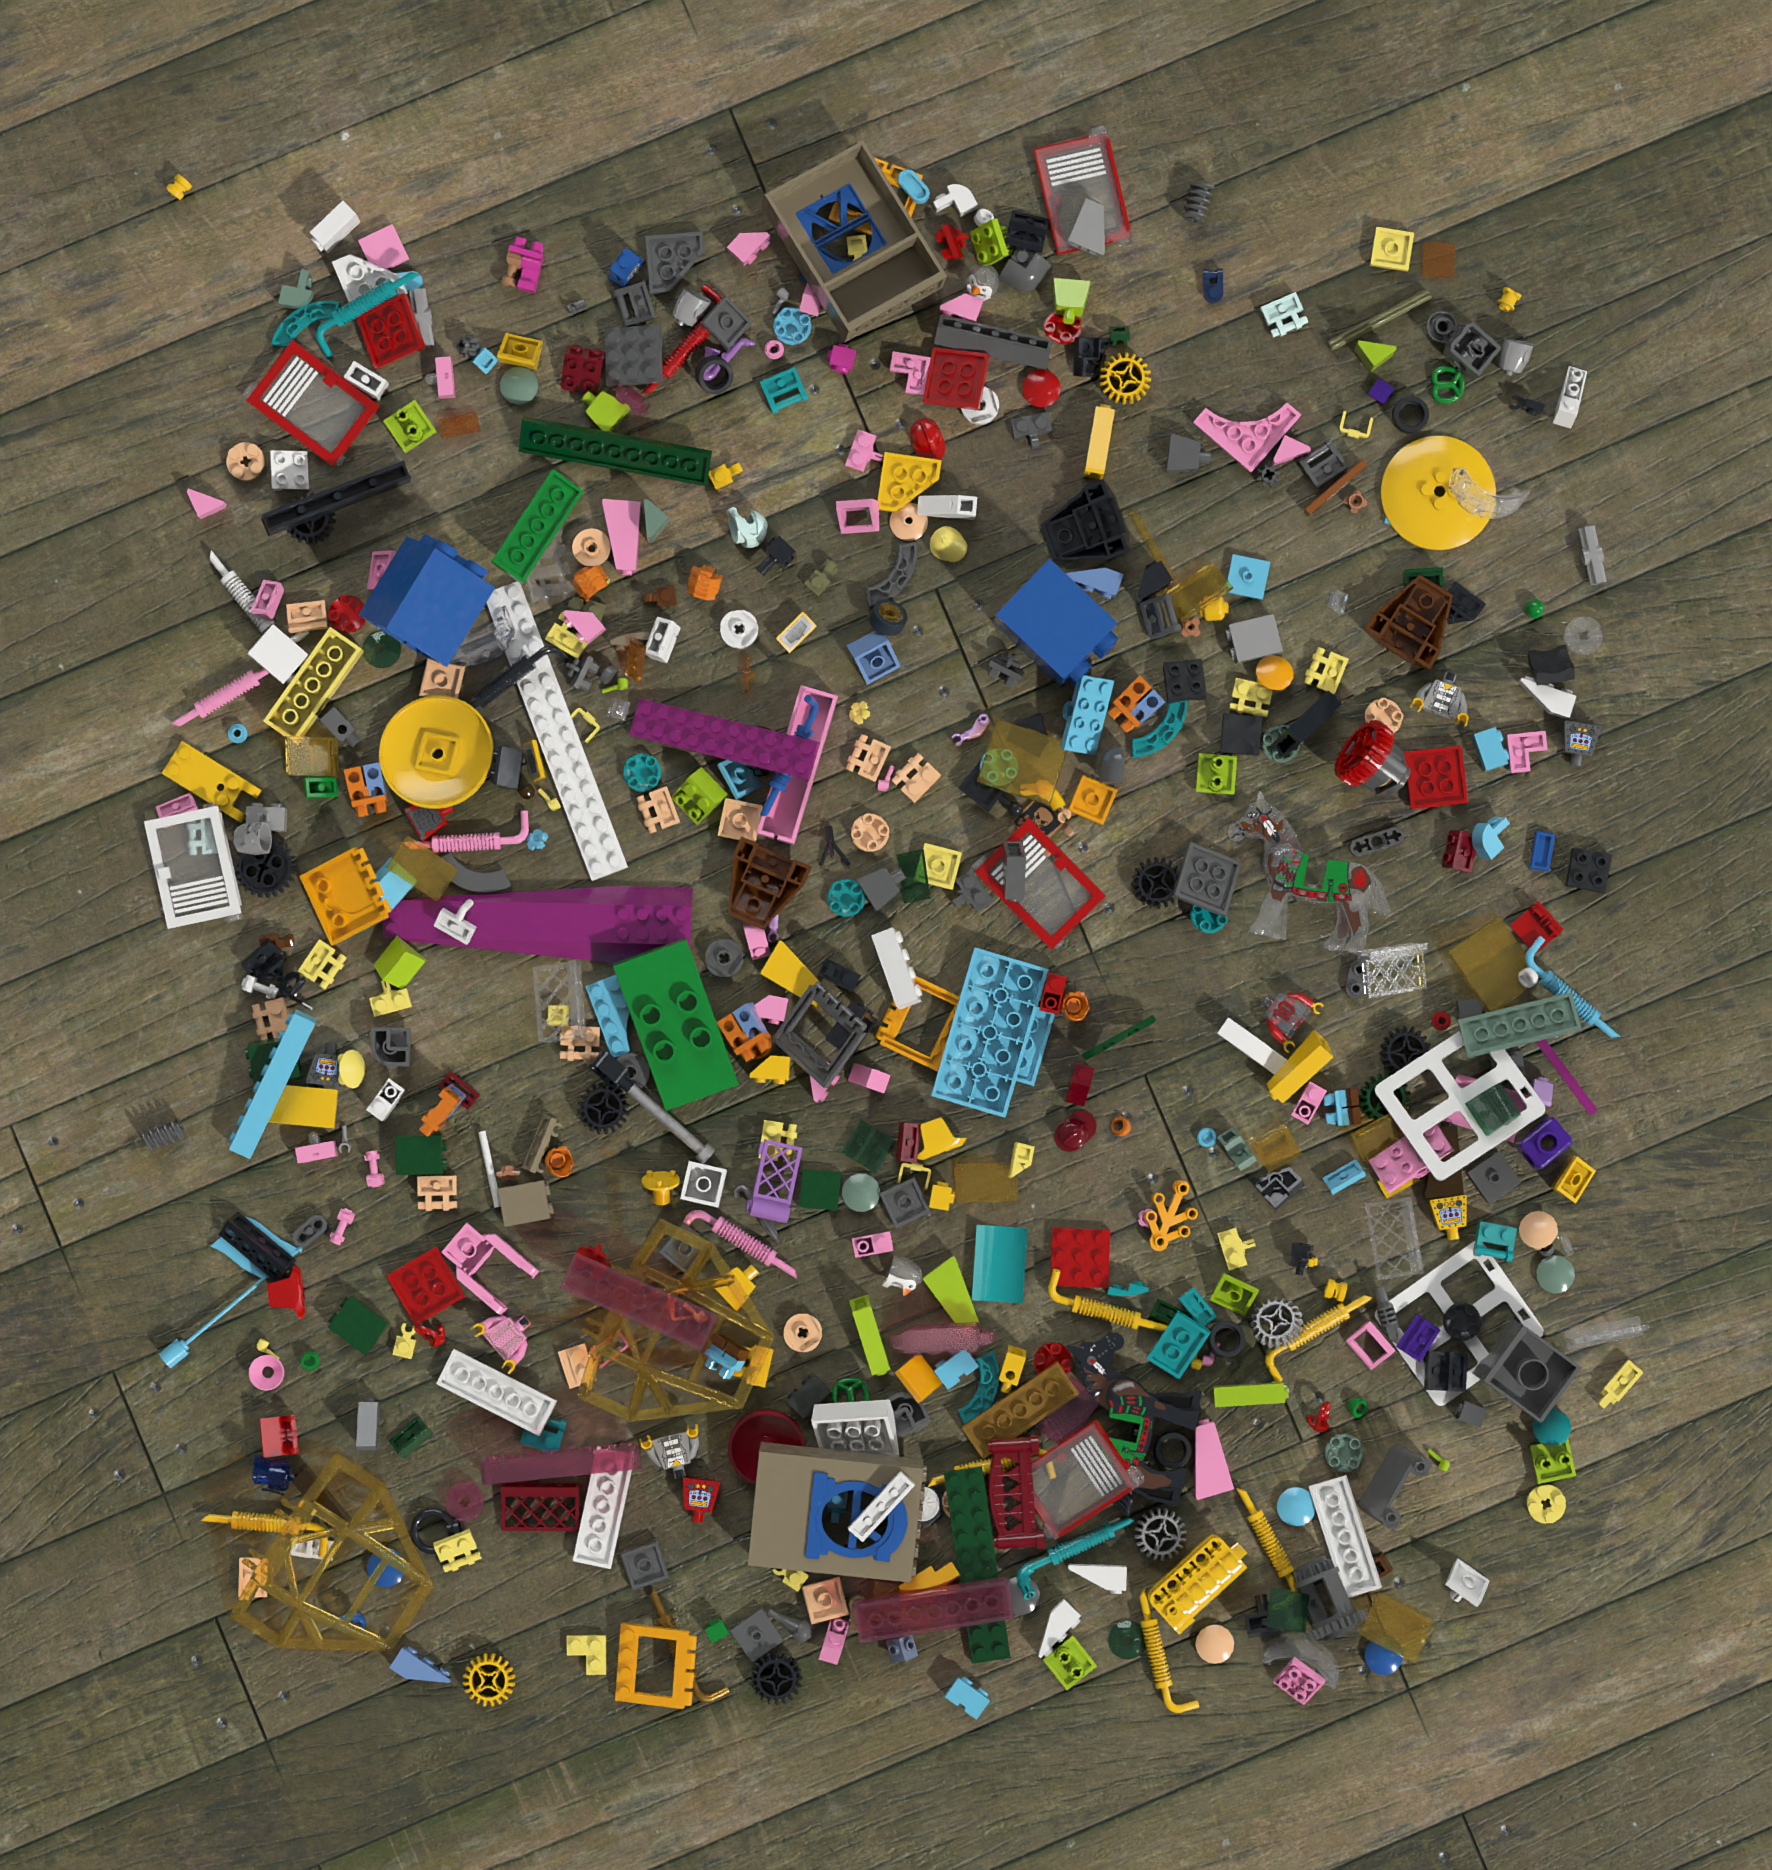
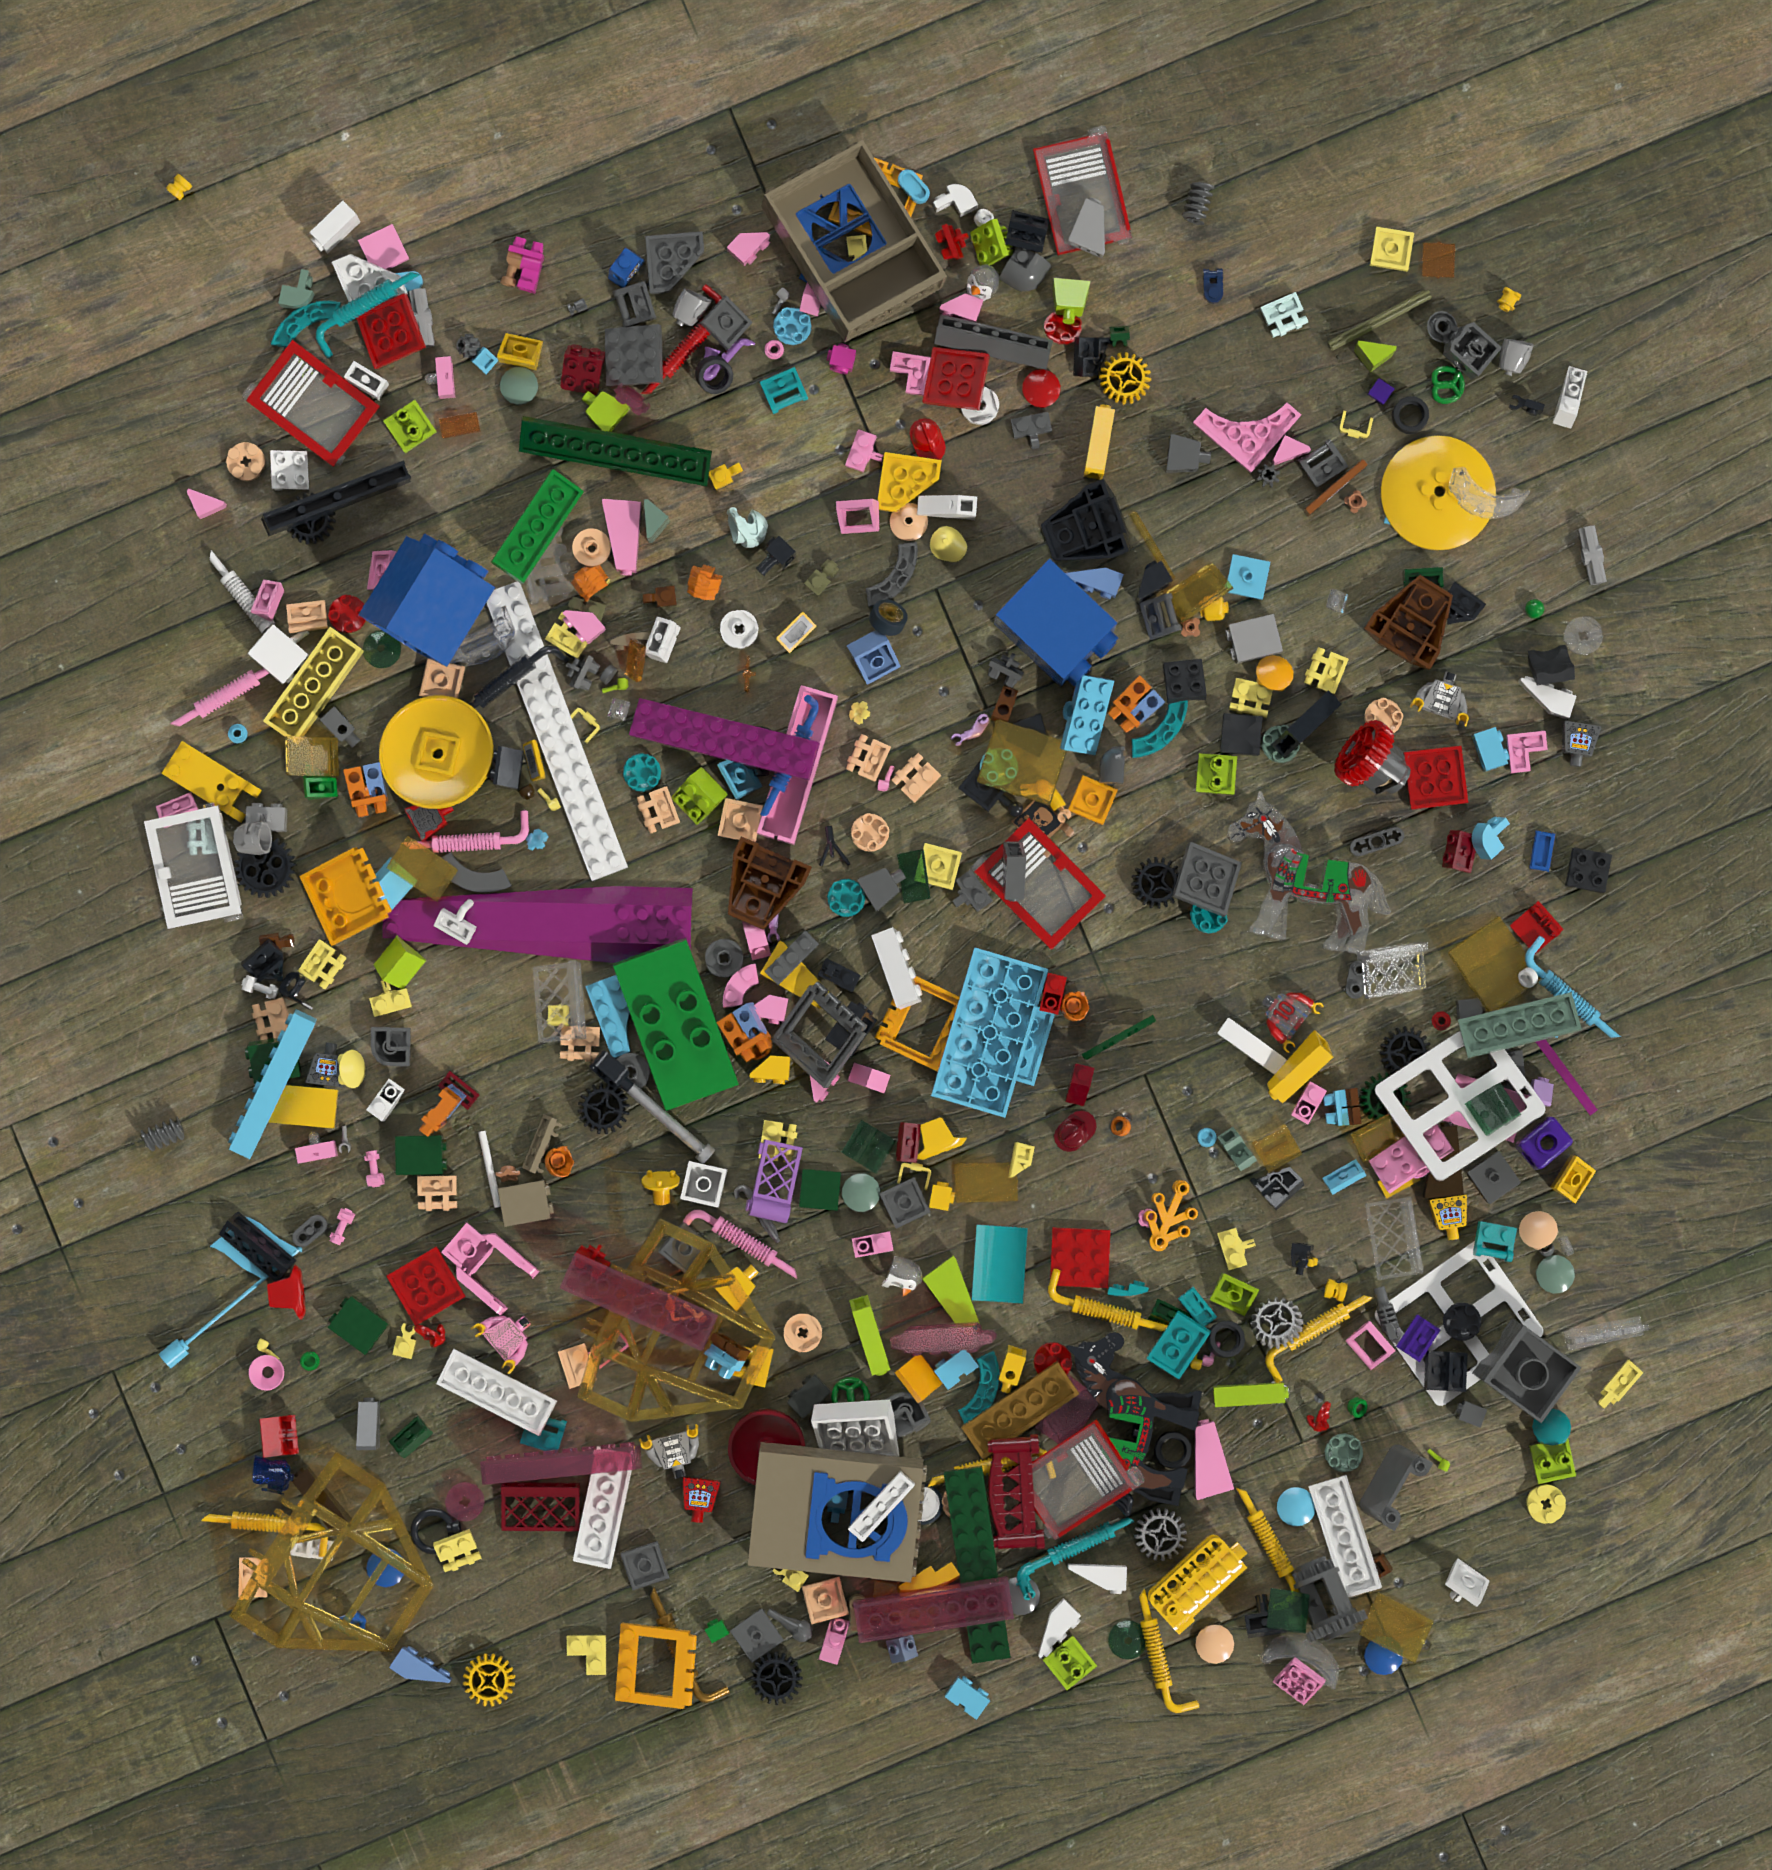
none -> bright pink brick [723,964,759,1009]
none -> dark grey plate [764,930,819,985]
none -> reddish brown leg [990,685,1018,725]

